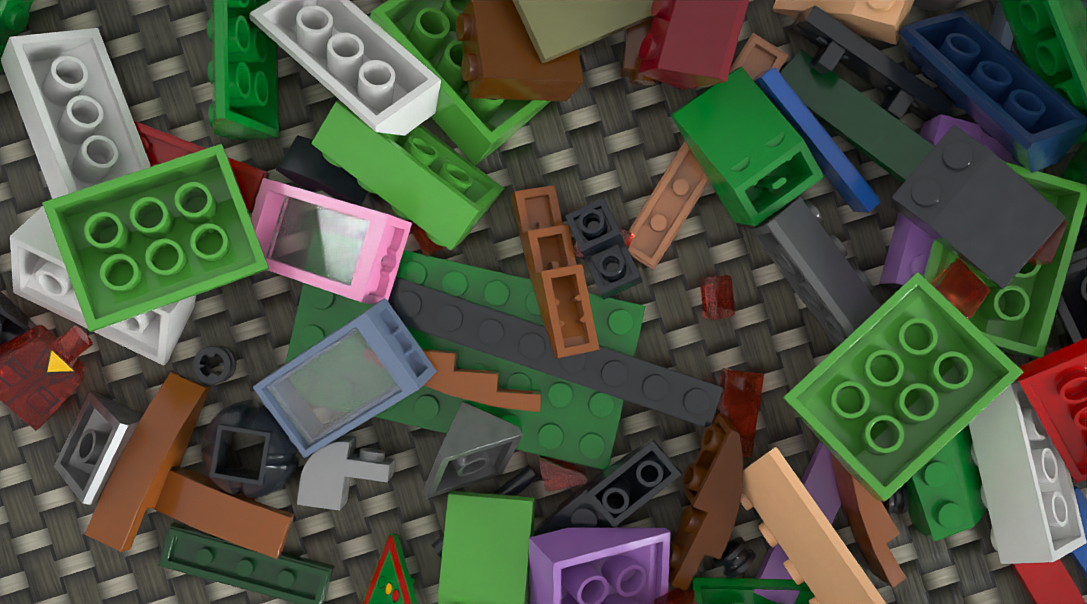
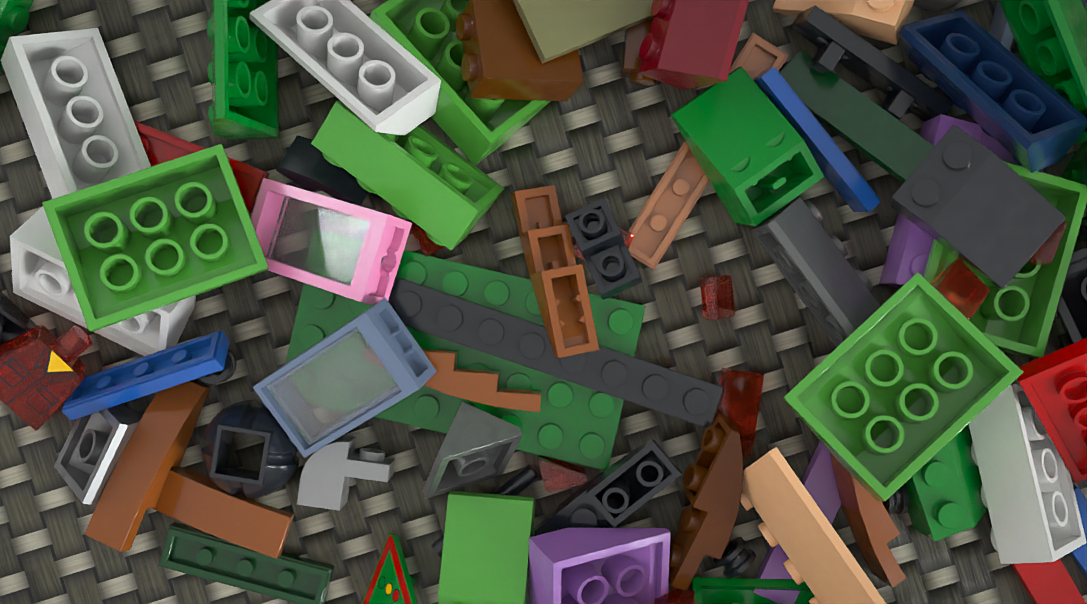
none -> blue tile [62,330,230,421]

